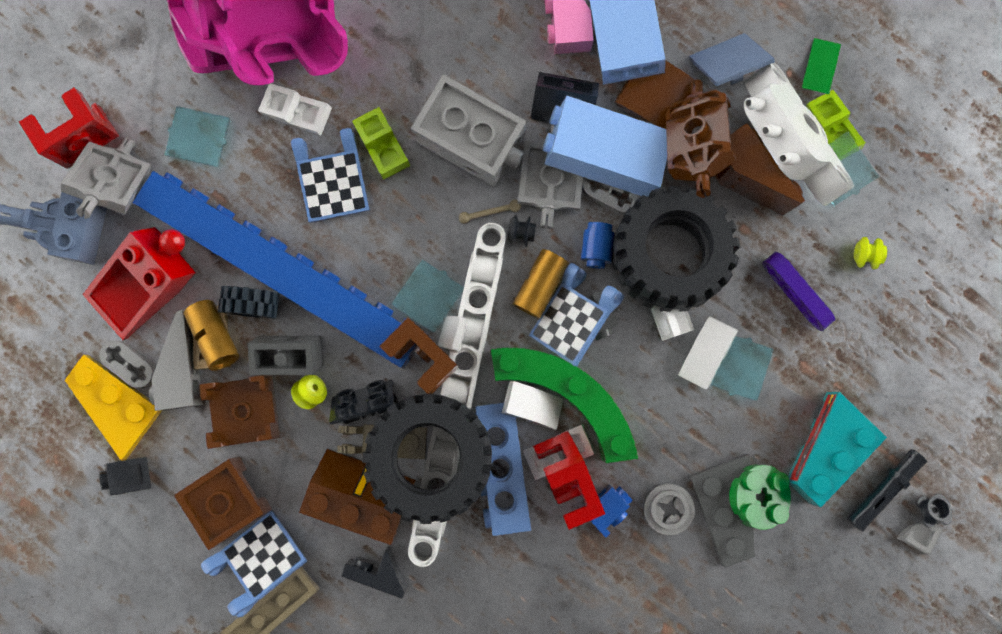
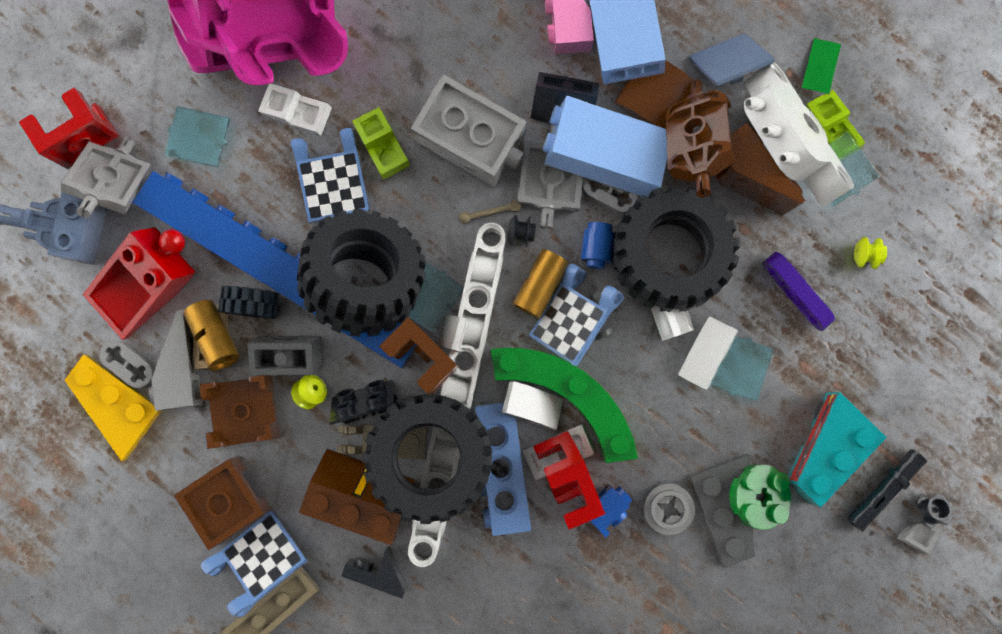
black bracket [99,457,151,496] -> none
none -> black tyre [297,209,426,337]

